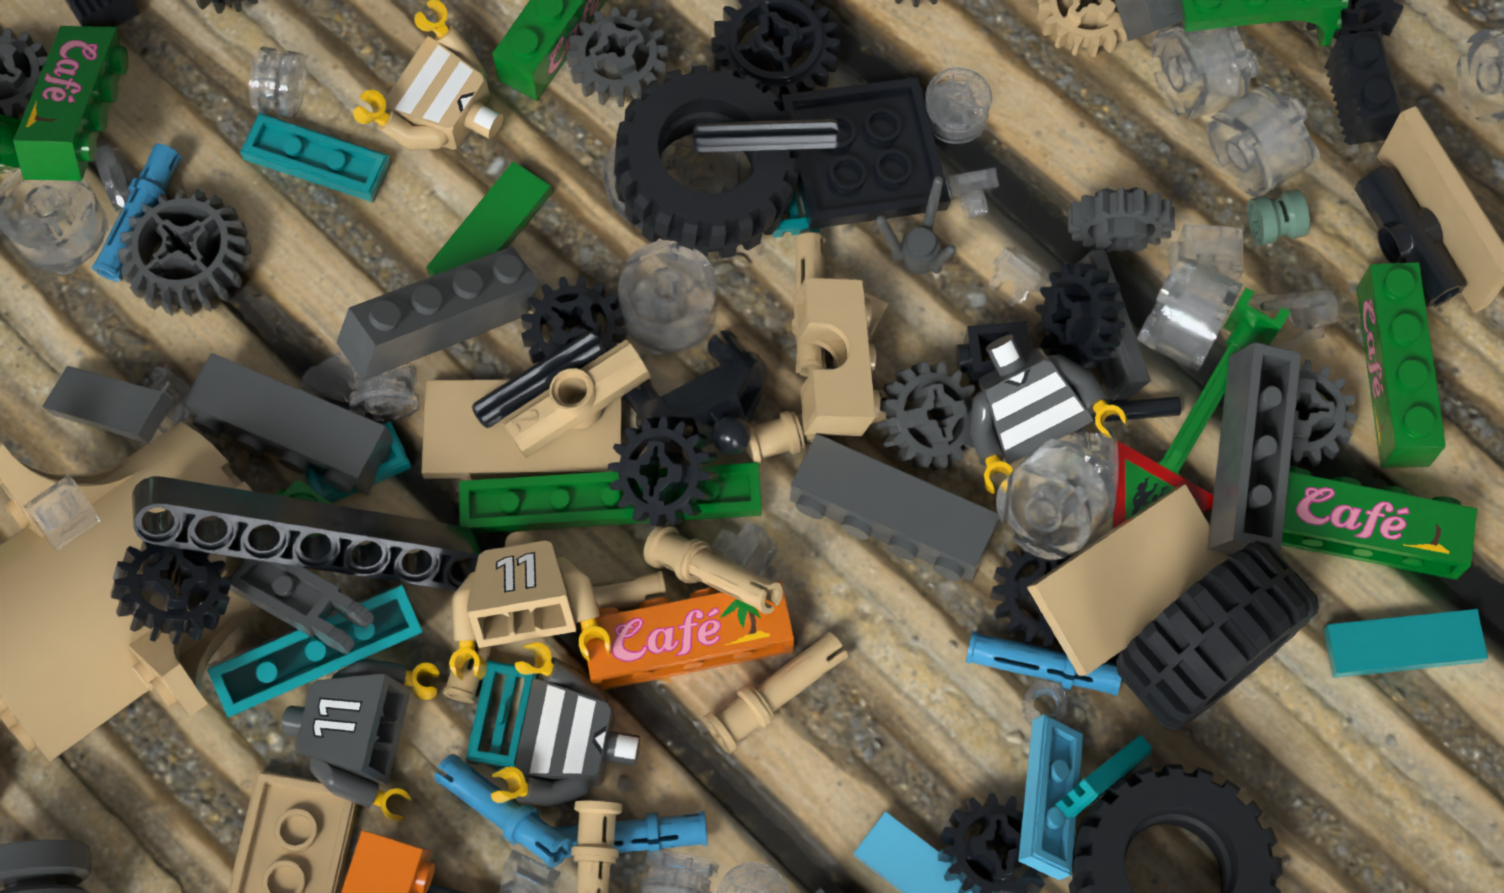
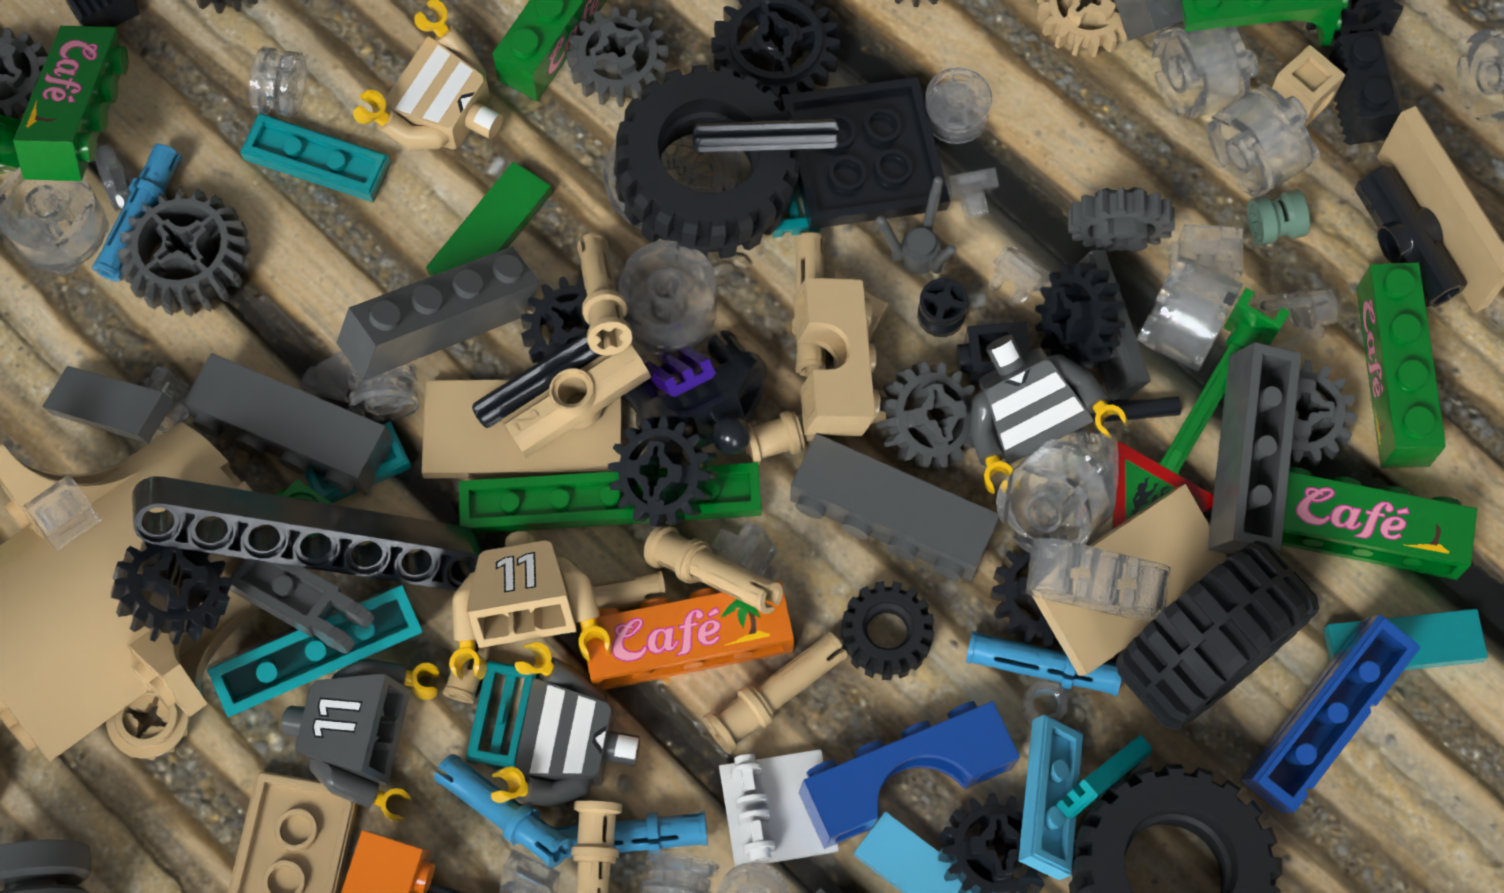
none -> tan gear [106,690,189,761]
none -> tan pin [577,233,632,356]
none -> dark purple tile [644,344,716,397]
none -> white hinge [719,749,839,869]
none -> blue arch [798,701,1020,849]
none -> black tyre [841,581,934,680]
none -> black wheel [917,278,968,337]
none -> clear beam [1026,538,1171,621]
none -> blue brick [1240,614,1421,813]
none -> tan brick [1266,45,1345,131]

